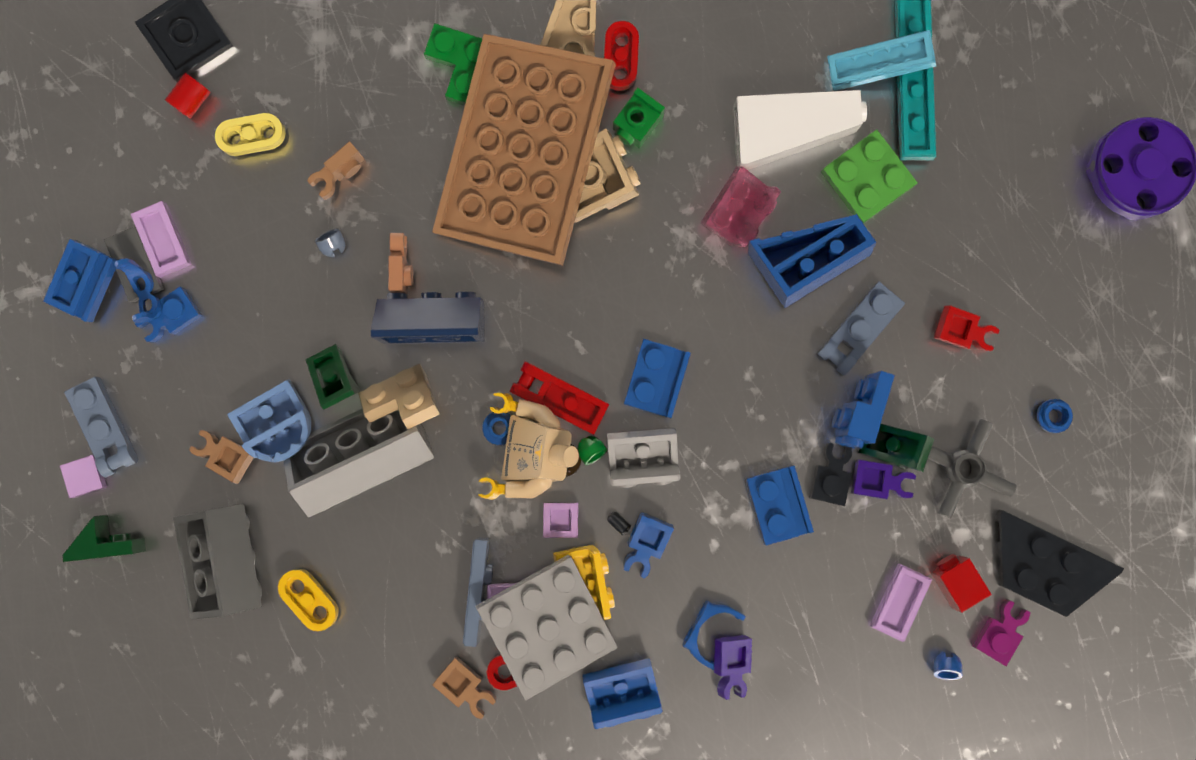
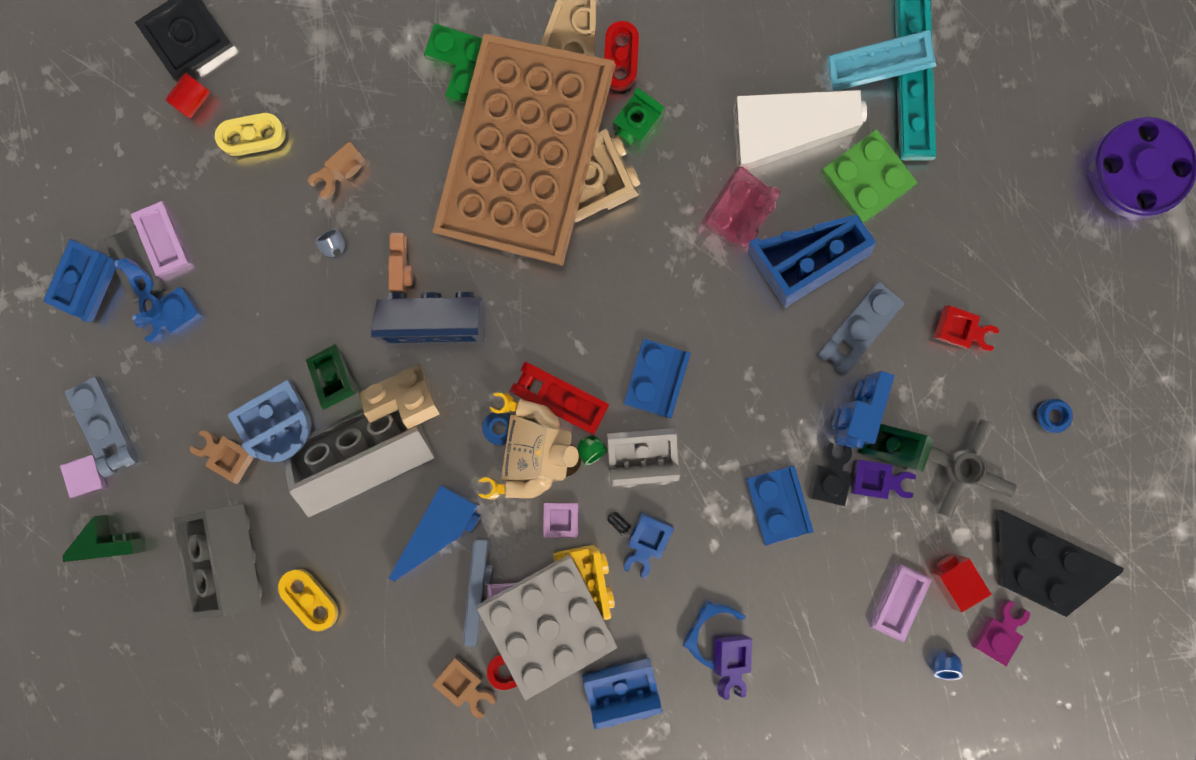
none -> blue slope [389,485,481,582]

